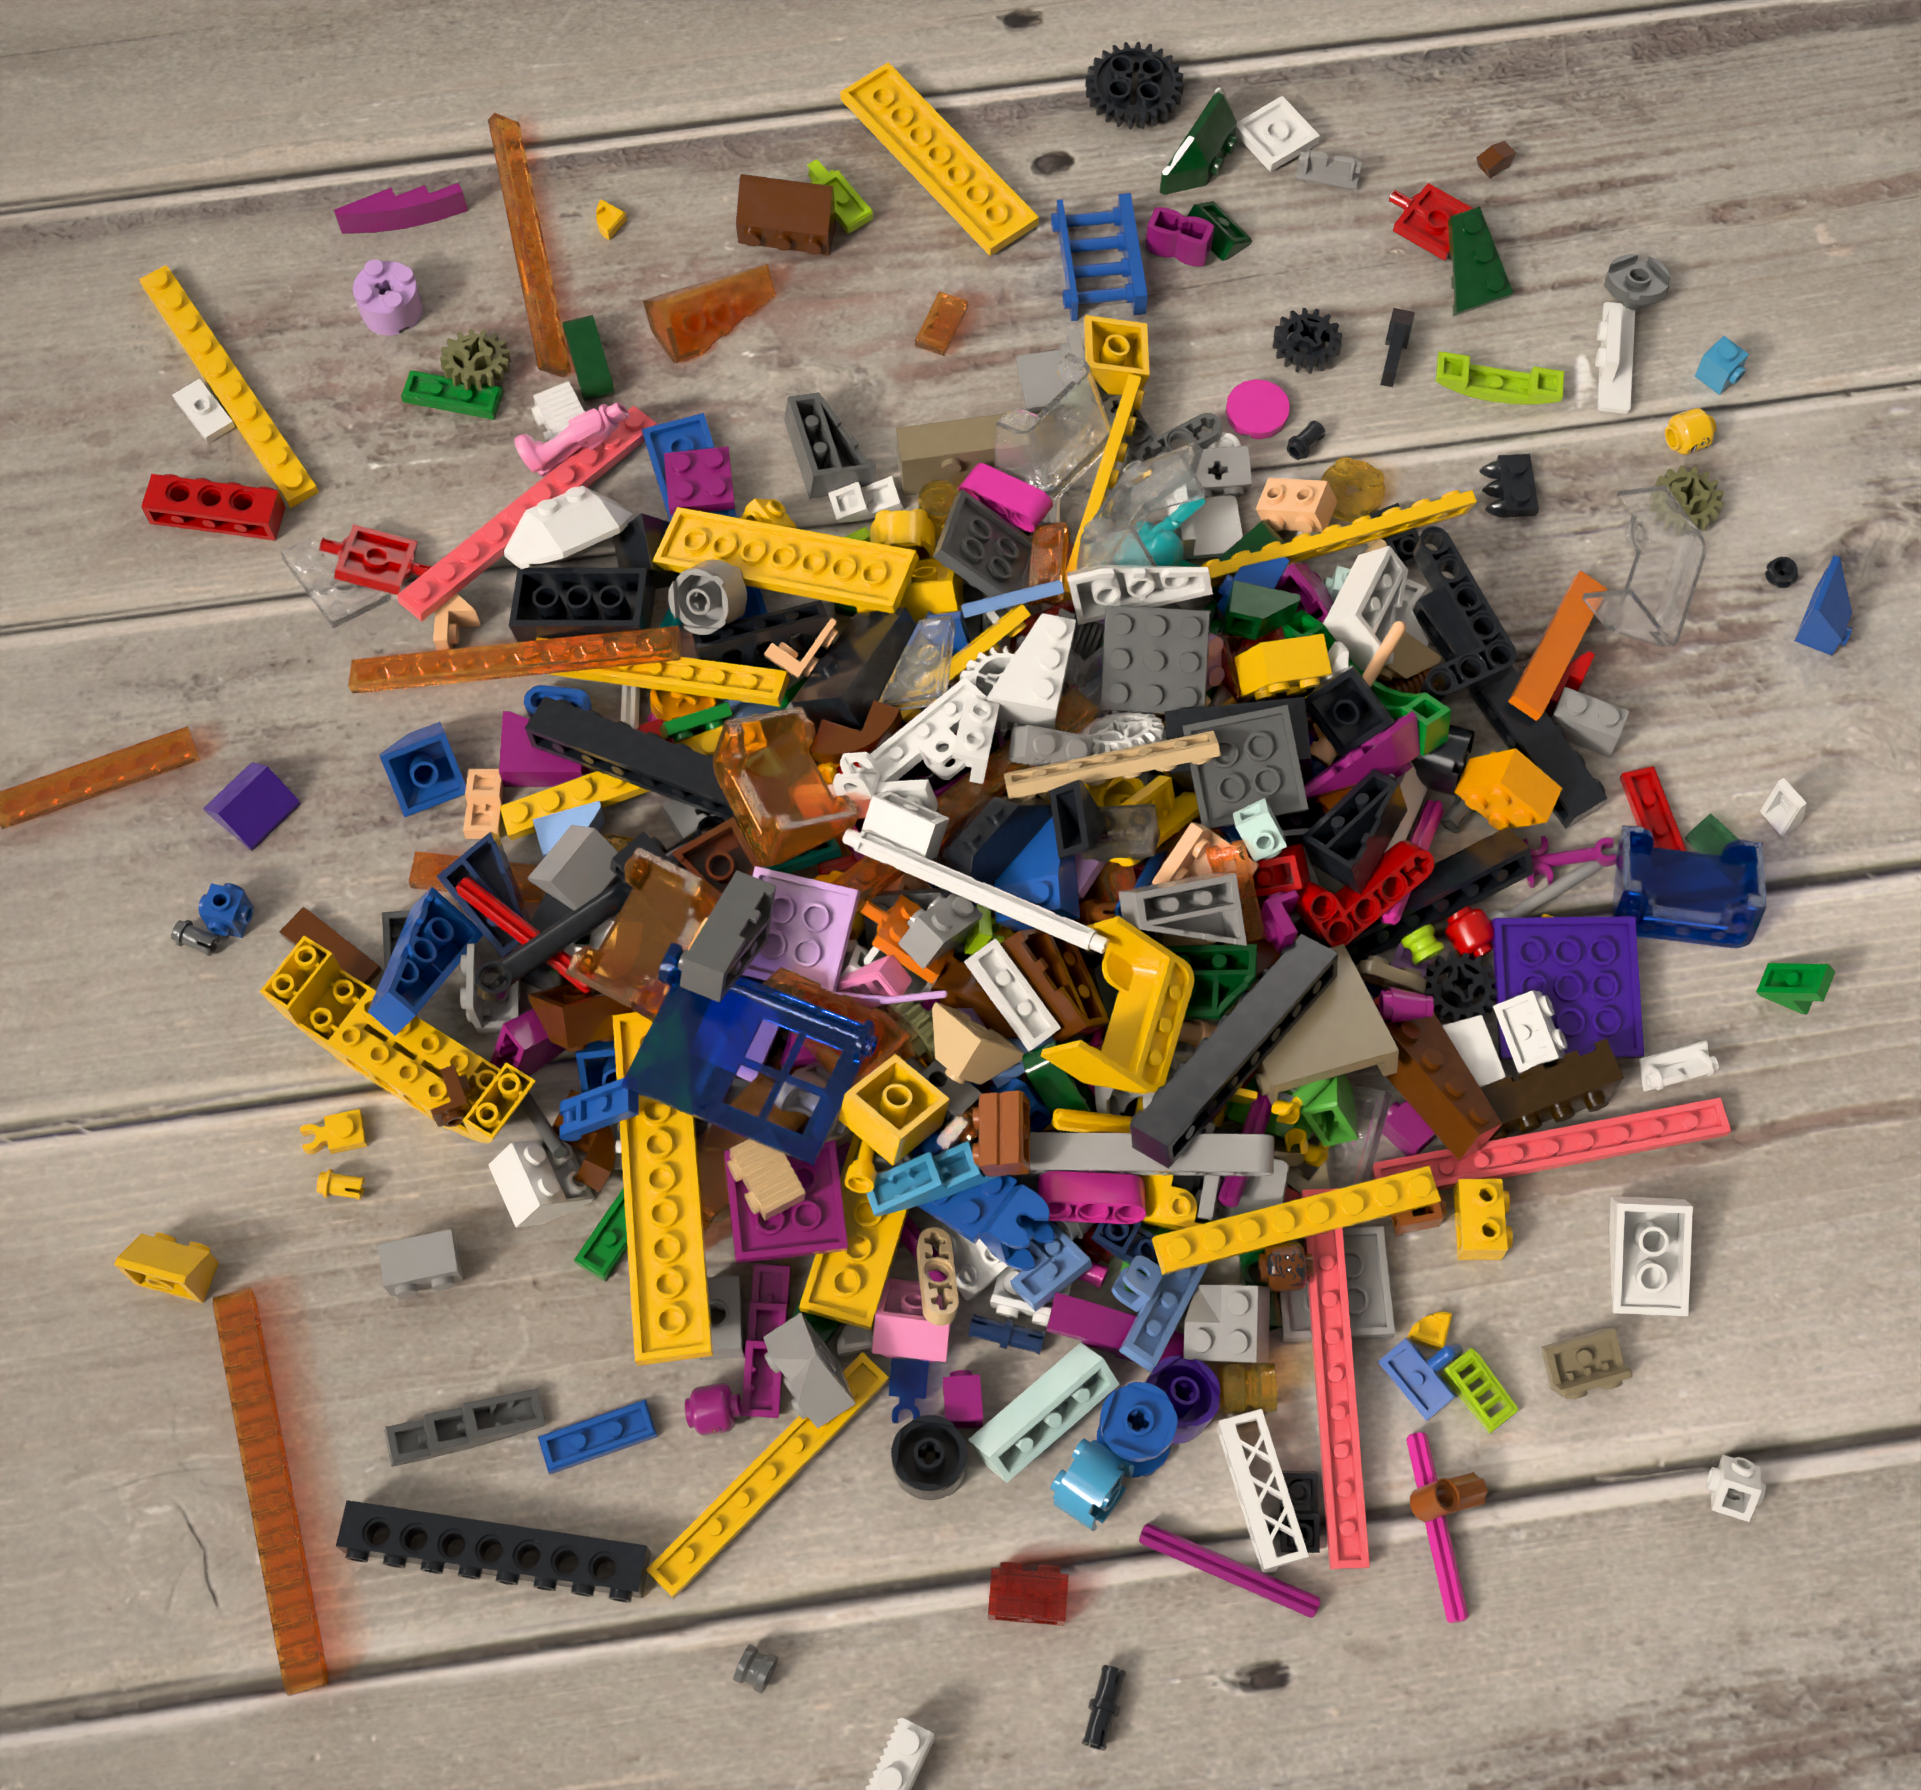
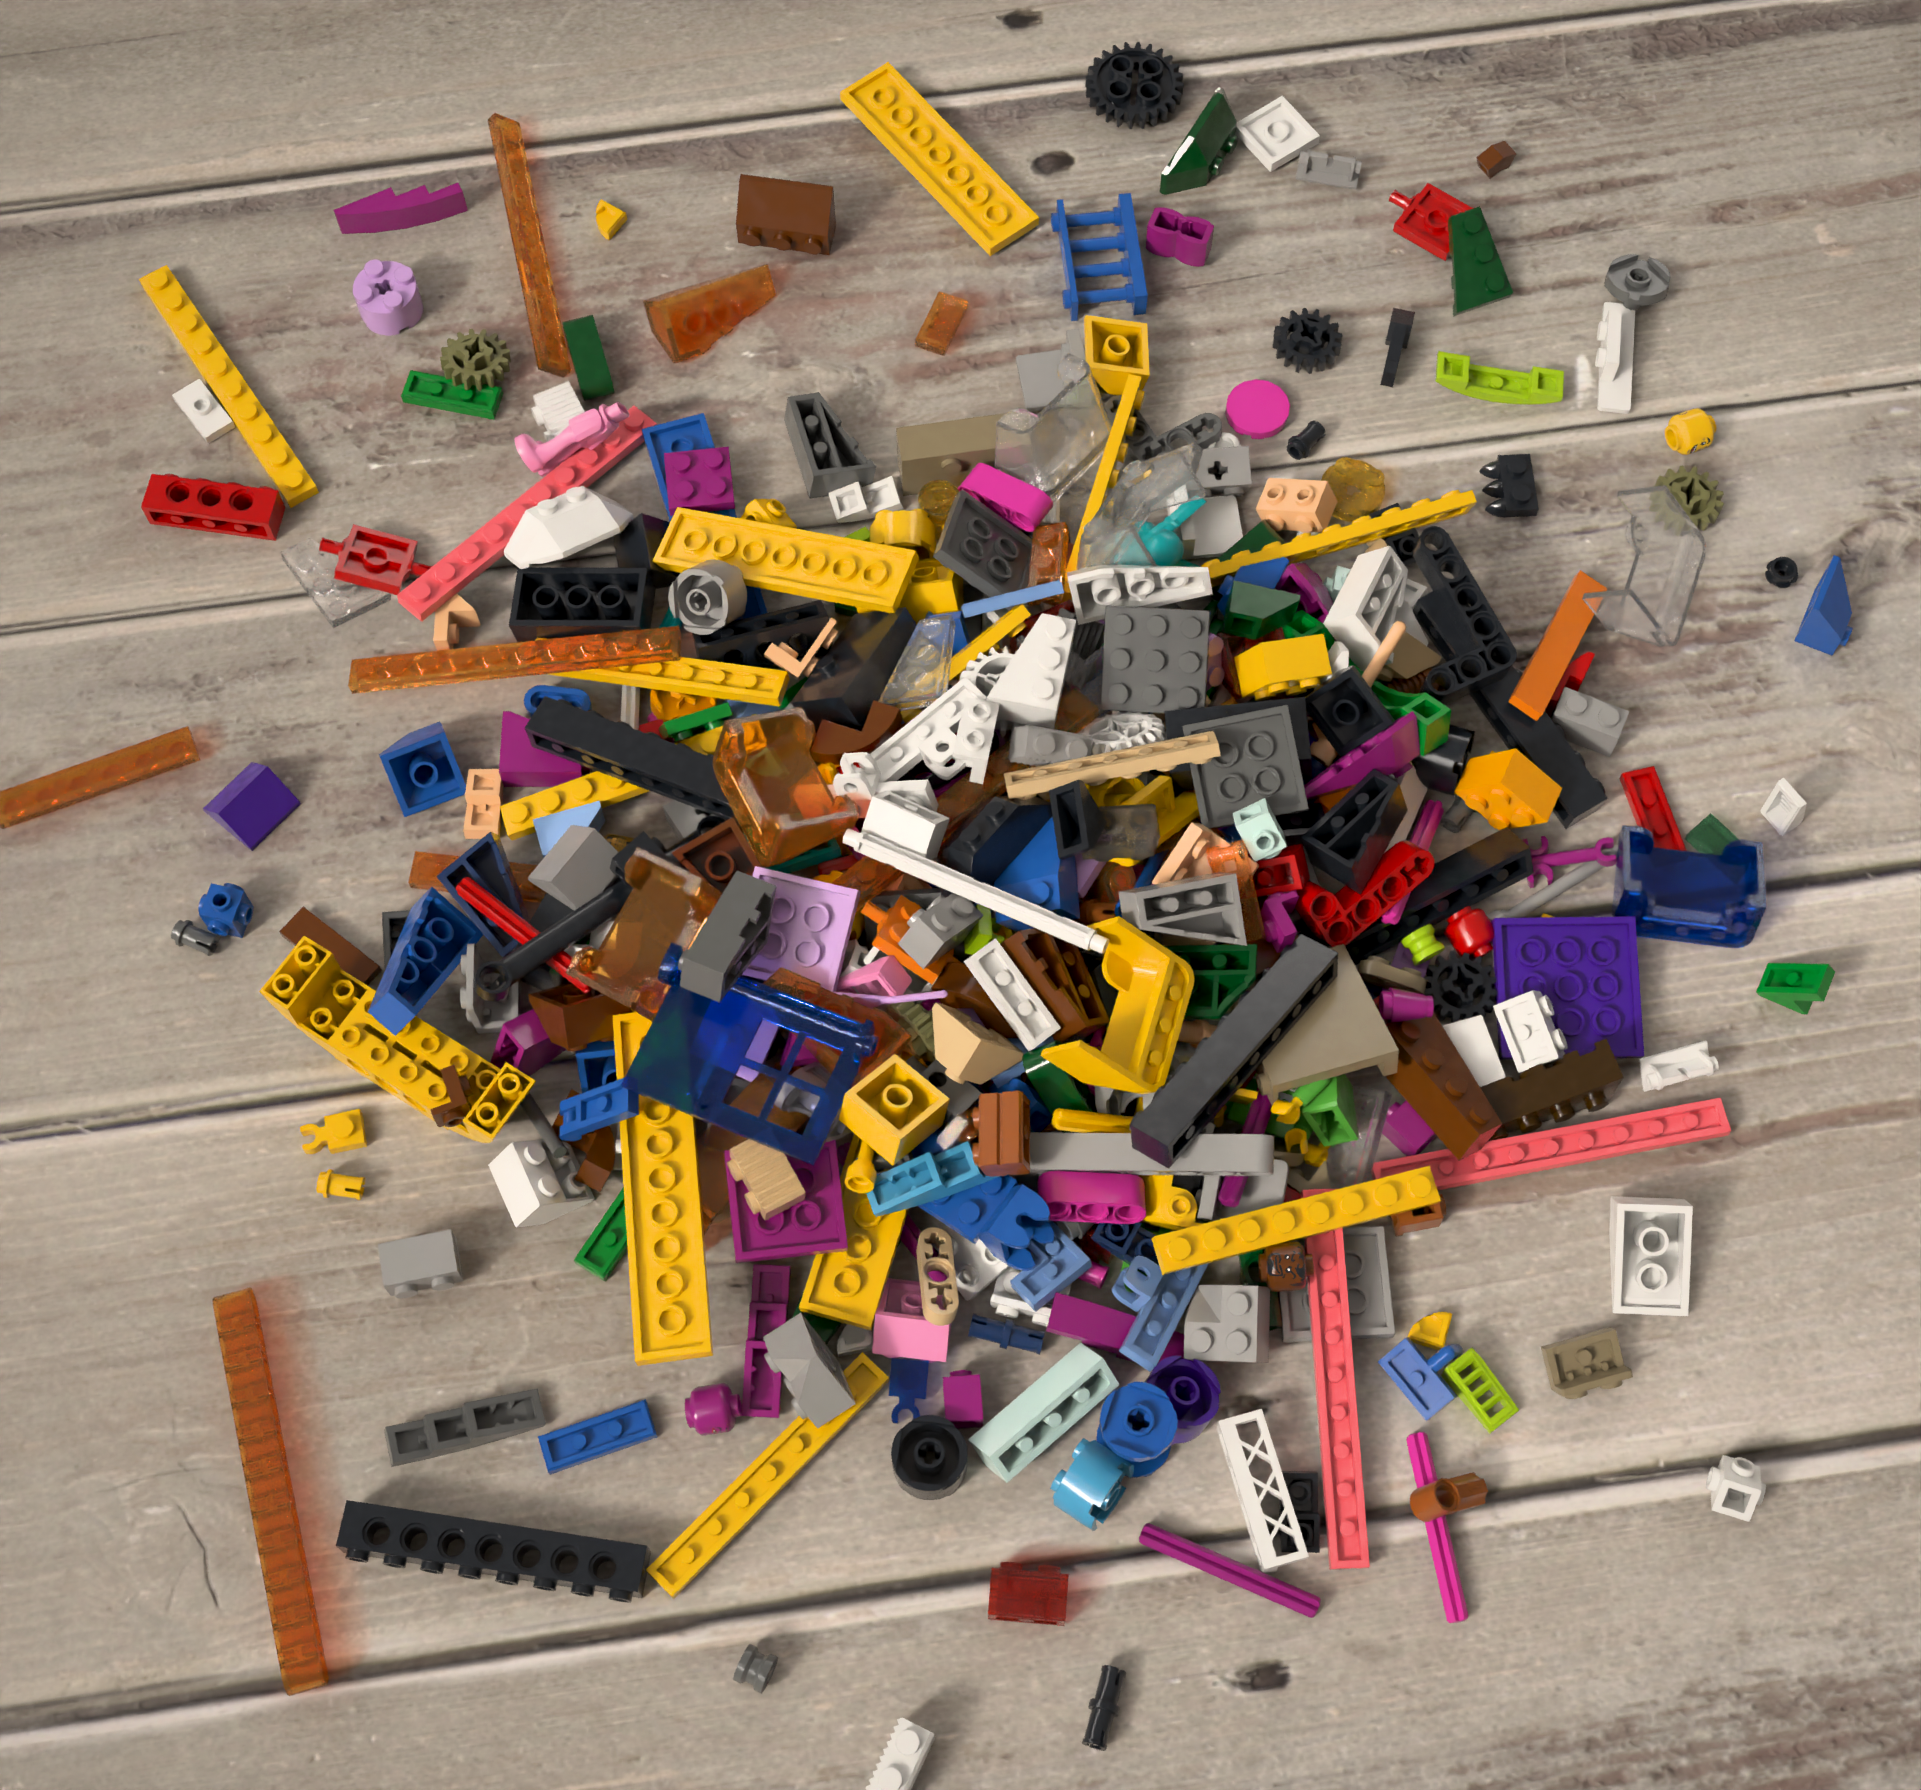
yellow slope [114,1232,219,1303] -> none
light grey brick [699,1276,744,1360] -> none
lime hinge [807,159,873,234] -> none
dark green slope [1187,201,1252,261] -> none
clear yellow wheel [1219,1363,1277,1414] -> none
yellow brick [1453,1179,1513,1260] -> none
dark azure brick [1695,336,1749,395] -> none

